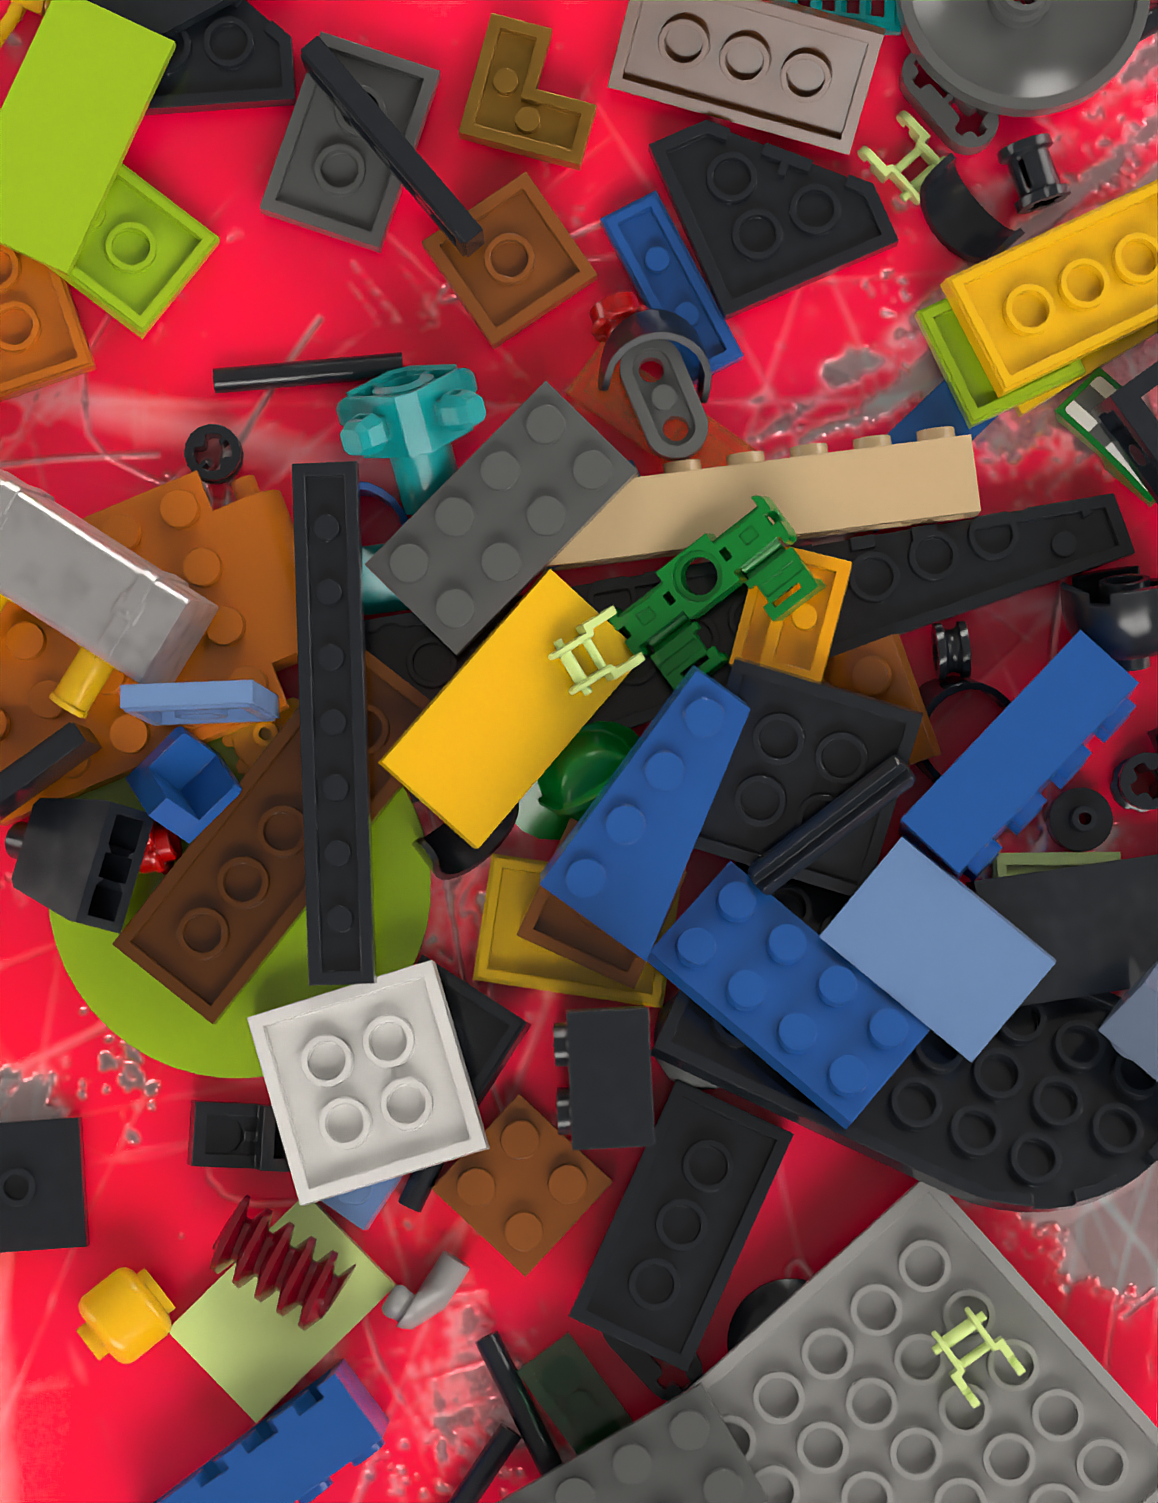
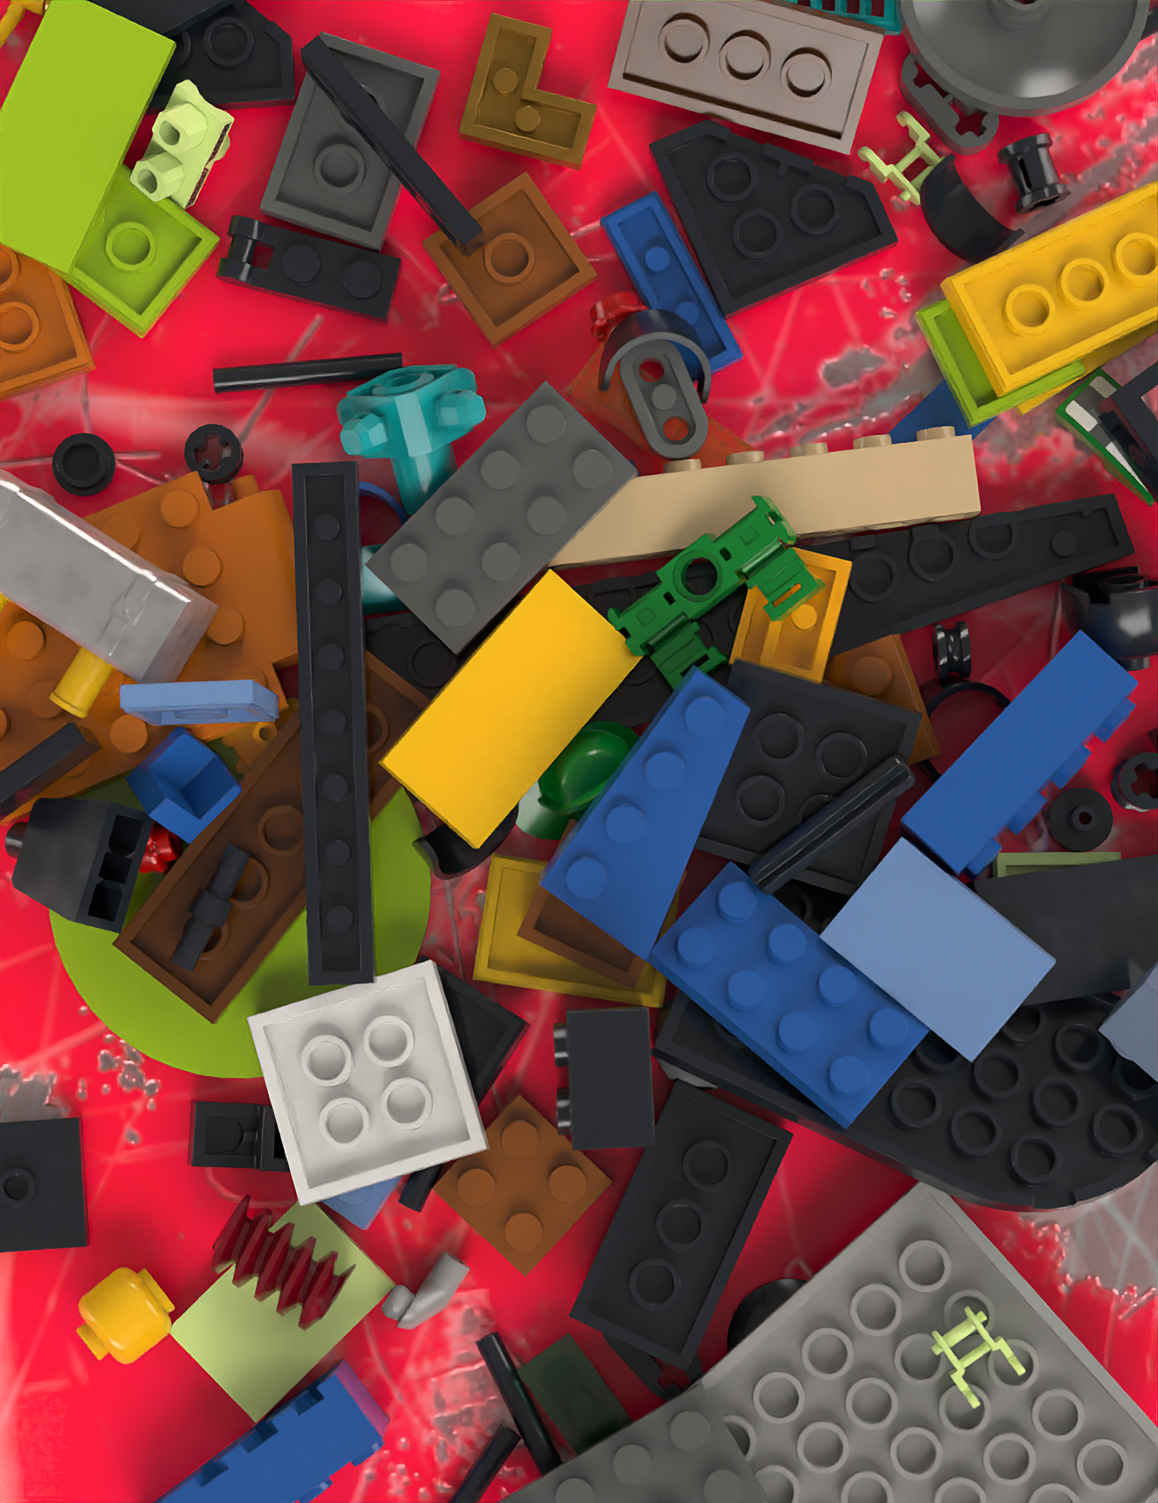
yellowish green piece [548,605,646,696] -> none
none -> black plate [52,433,117,497]
none -> yellowish green hips [130,80,235,210]
none -> black bar [170,843,252,972]
none -> black plate [215,215,403,324]

